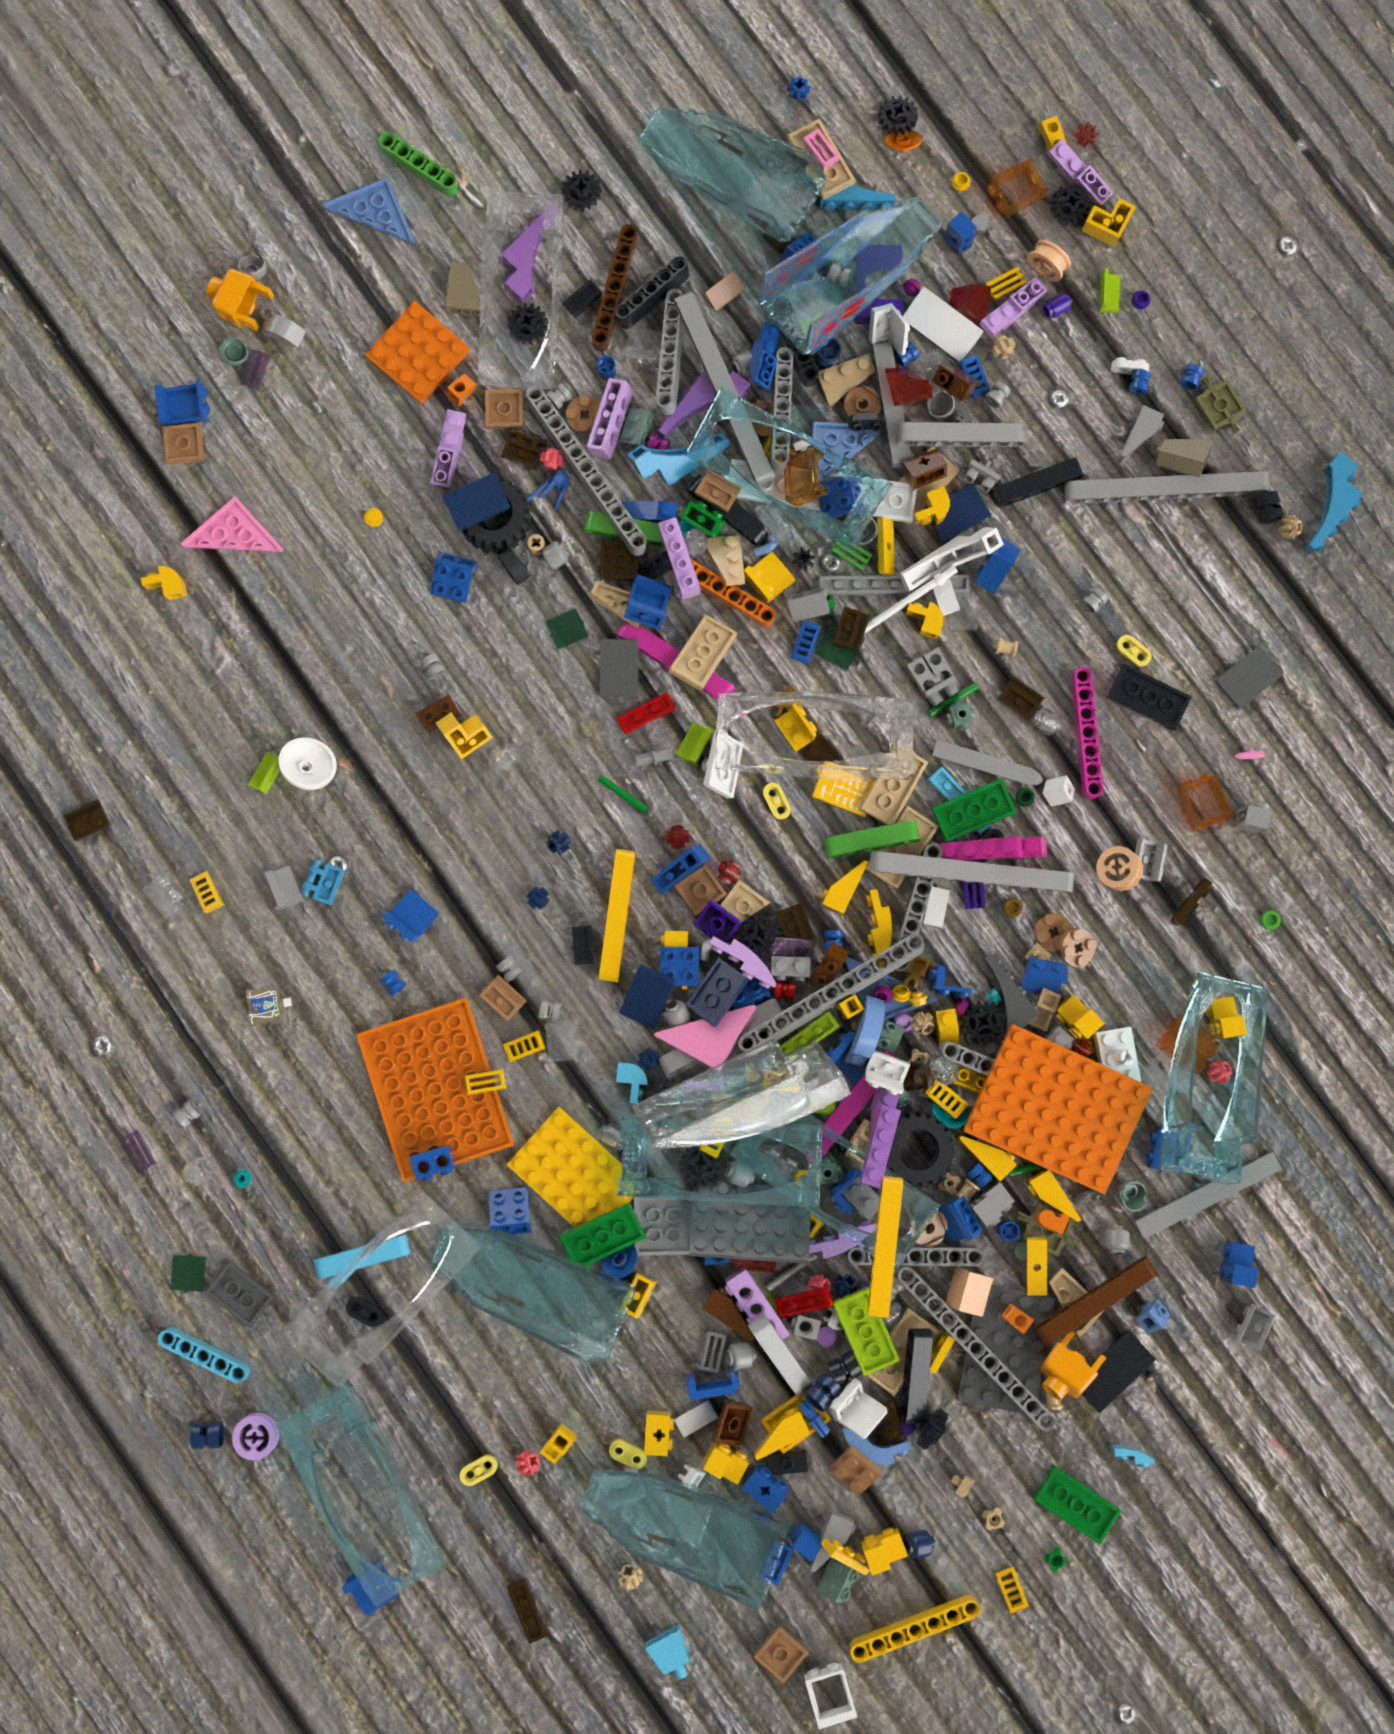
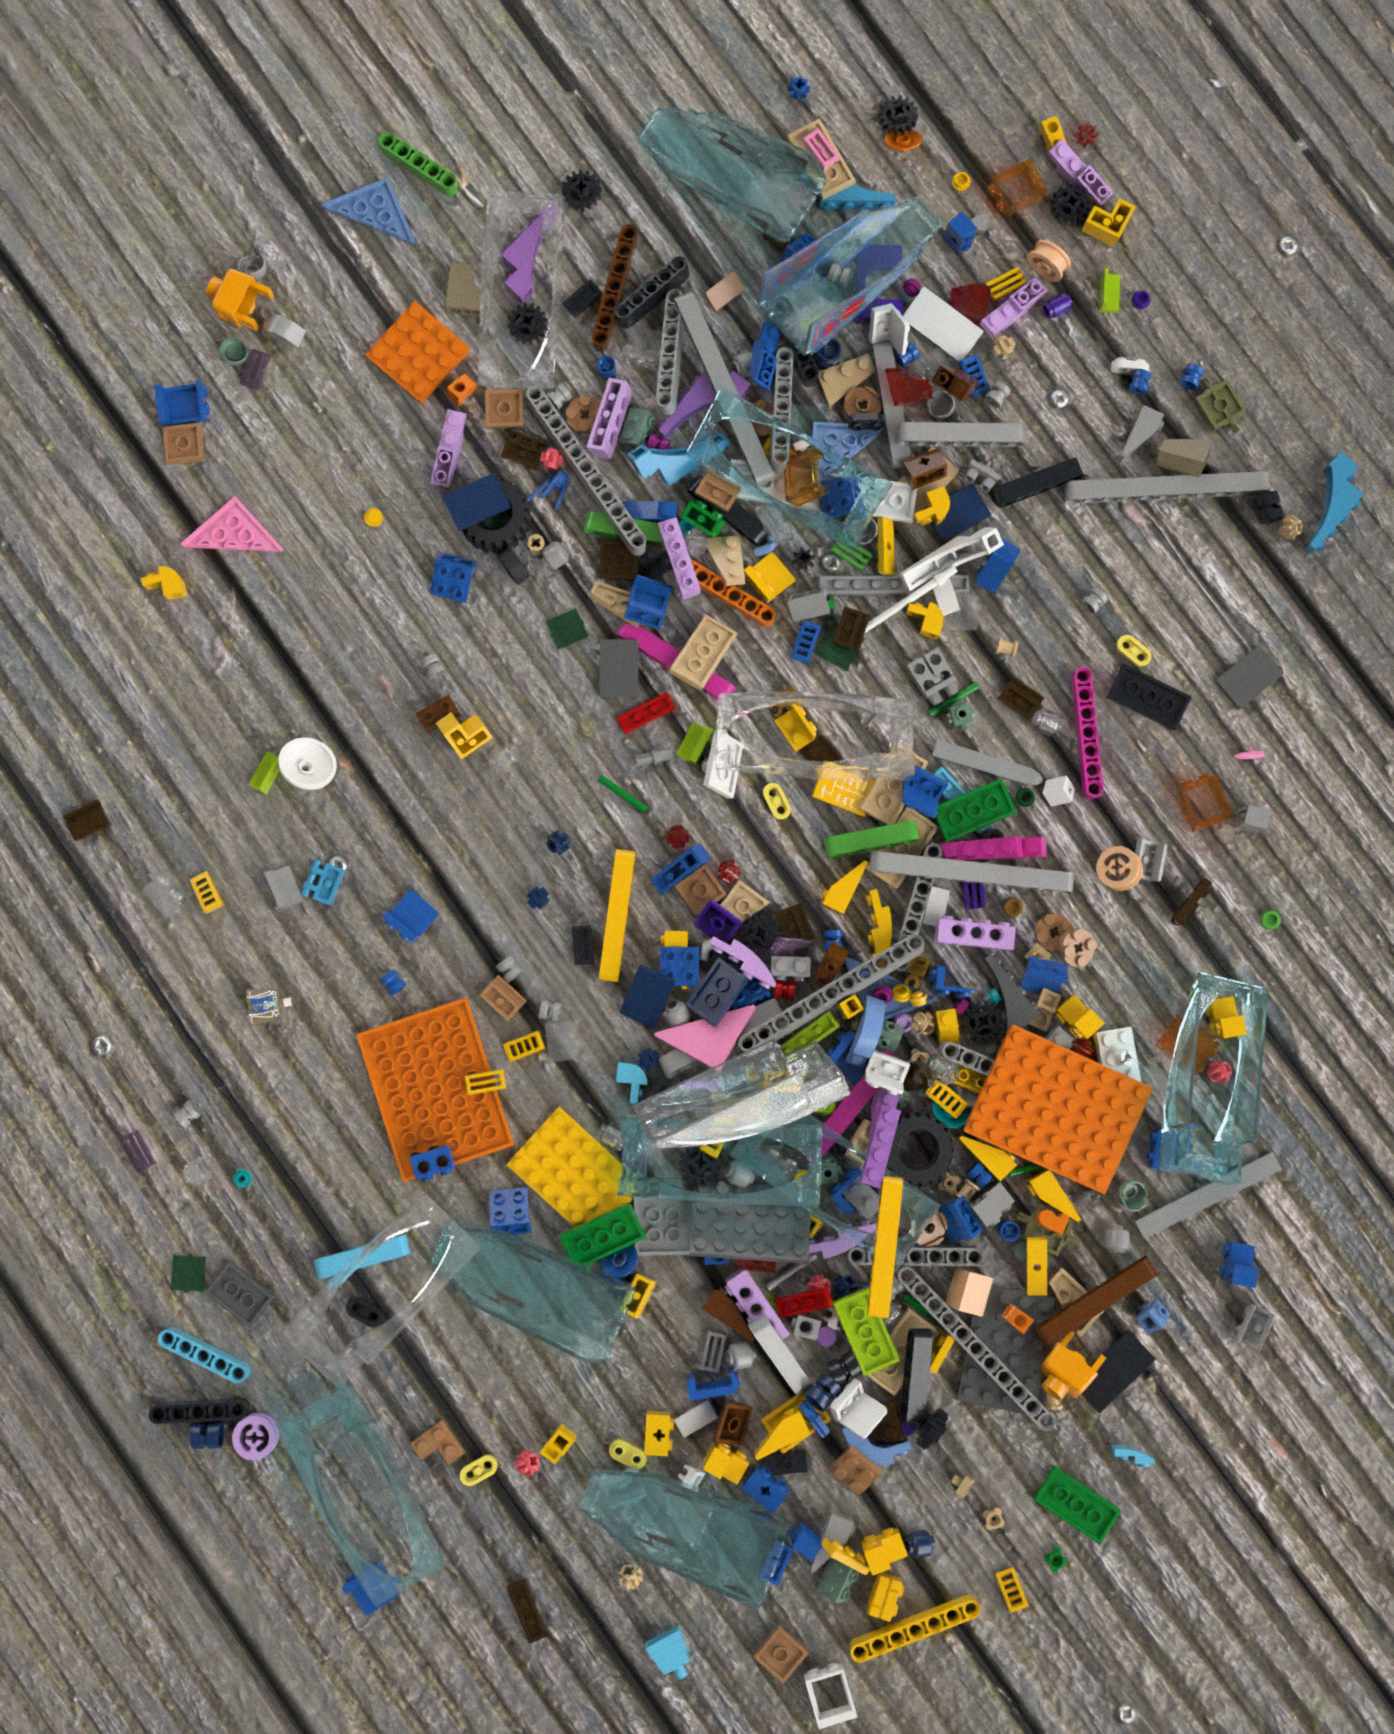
none -> black beam [148,1398,250,1424]
none -> medium nougat plate [410,1419,466,1465]
none -> yellow brick [866,1572,904,1622]
none -> green bar [901,1293,950,1325]
none -> blue bracket [902,765,948,818]
none -> lavender brick [934,916,1016,951]

